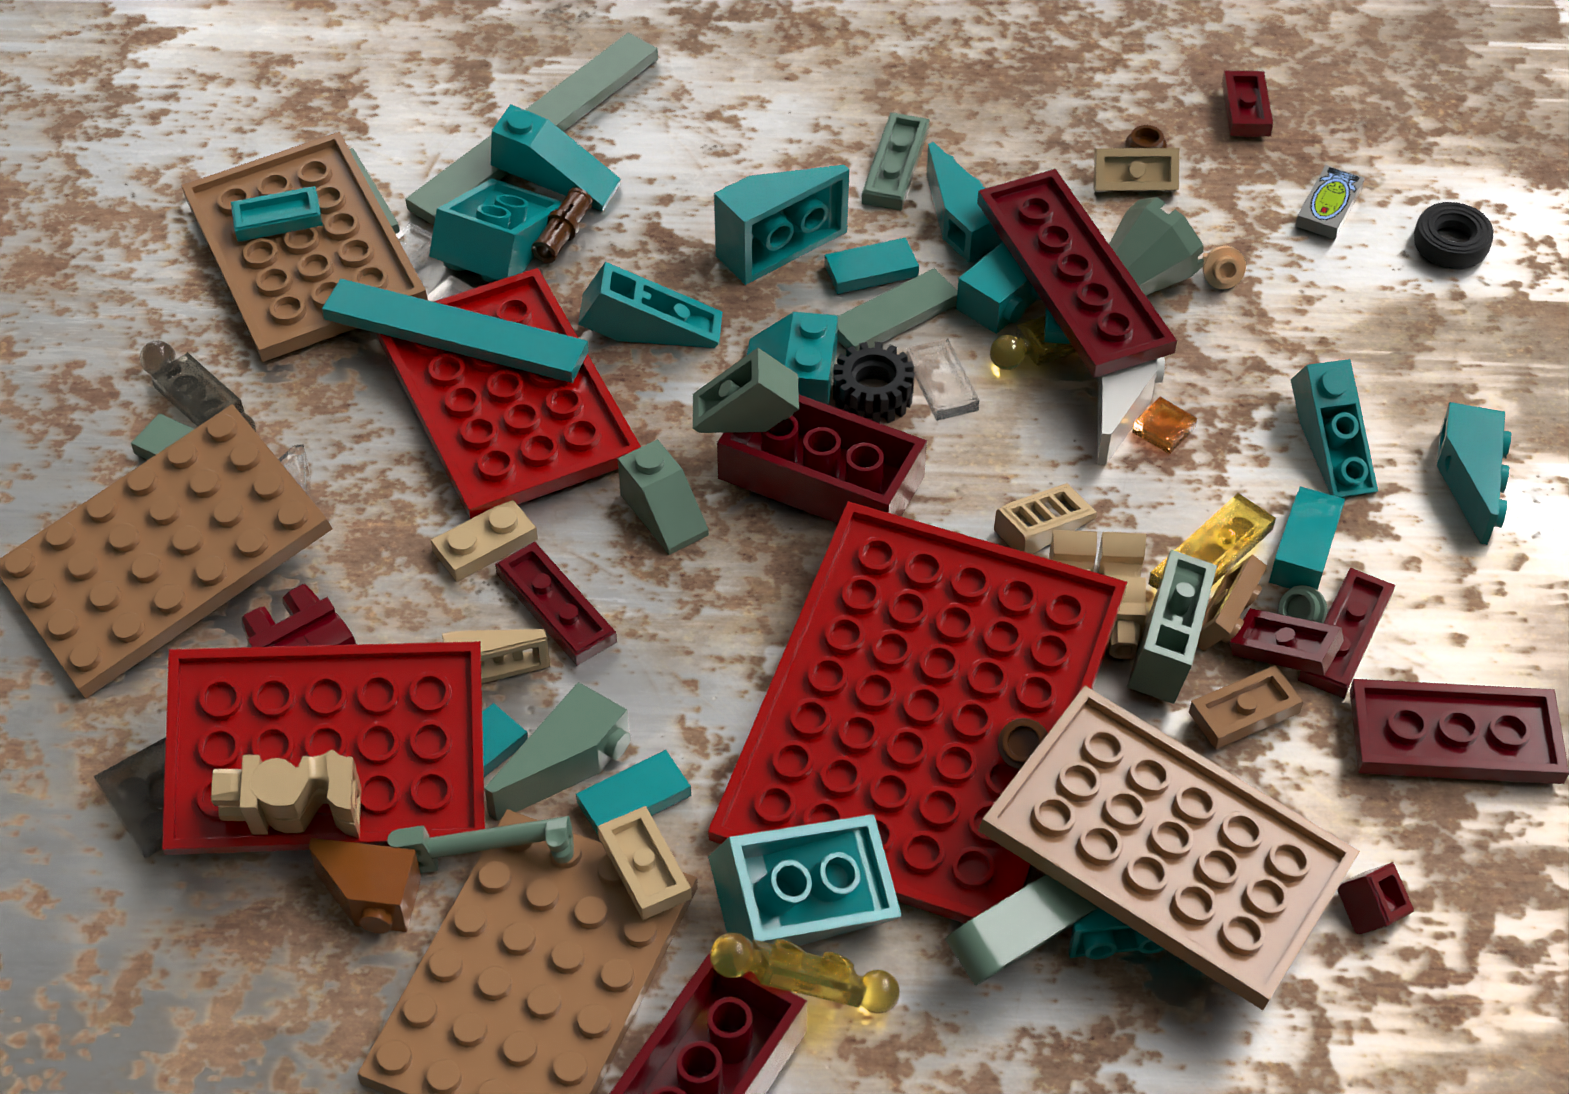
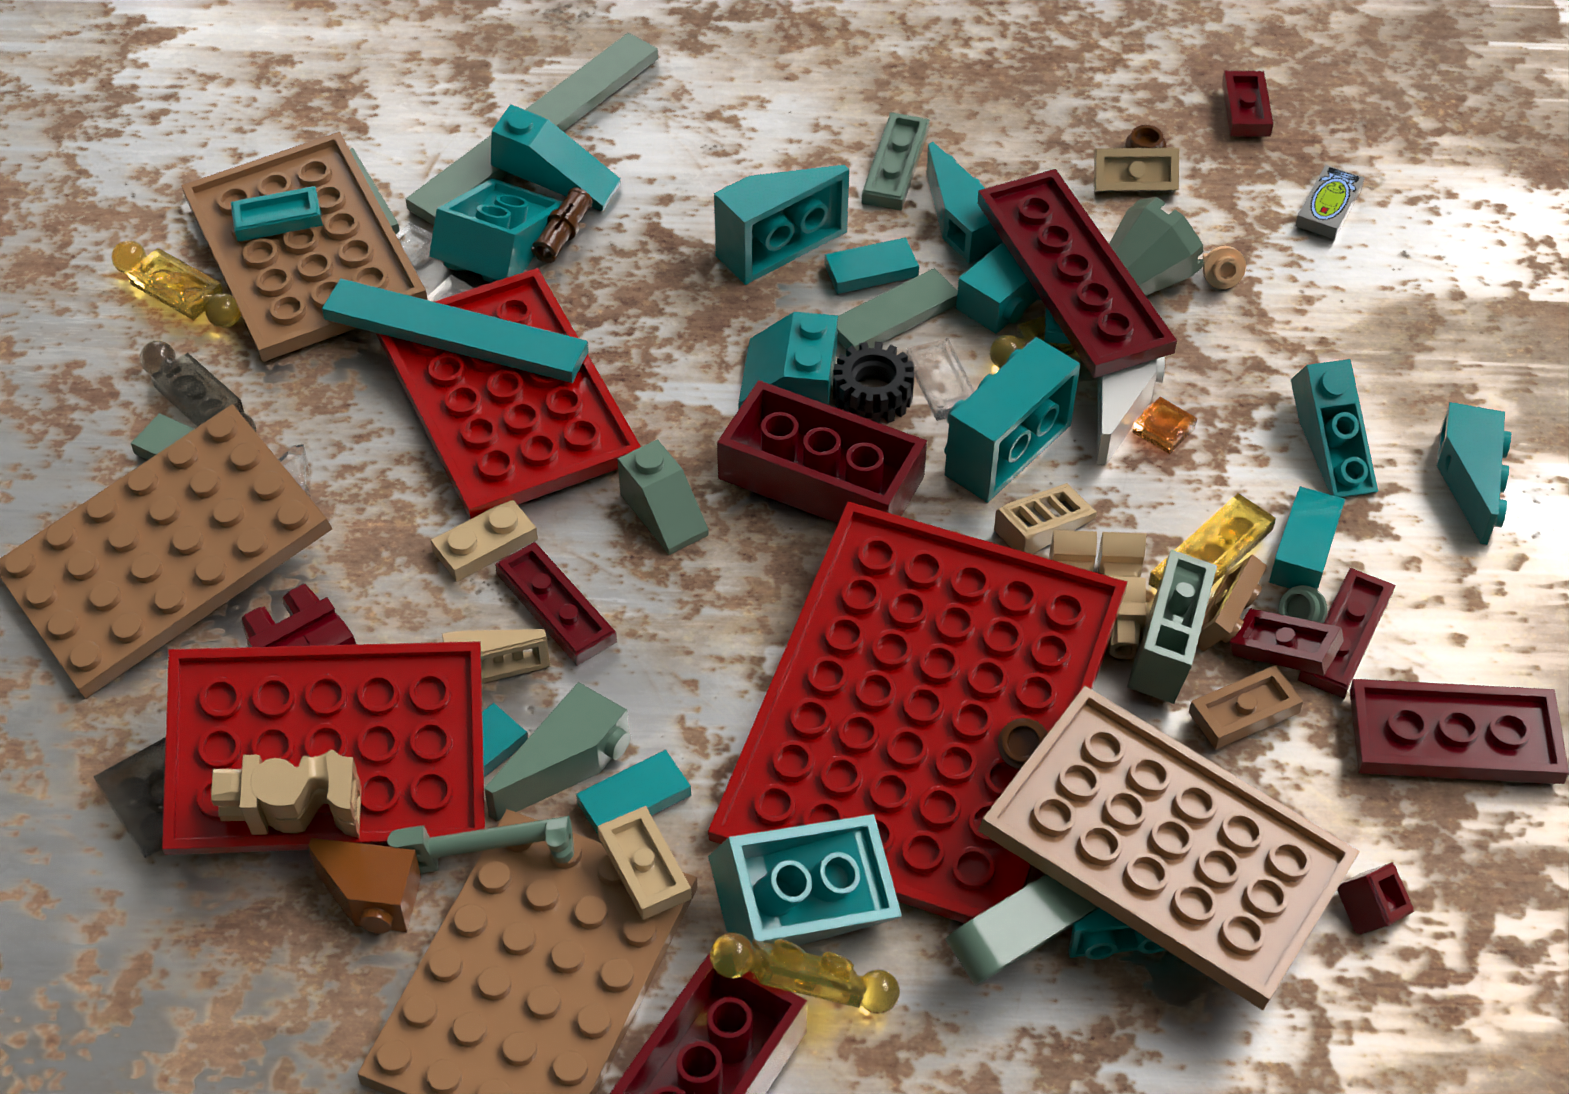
teal slope [578,261,723,348] -> none
sand green slope [693,348,799,433] -> none
black tyre [1414,202,1494,269] -> none
none -> clear yellow plate [111,240,241,328]
none -> teal brick [944,337,1080,503]

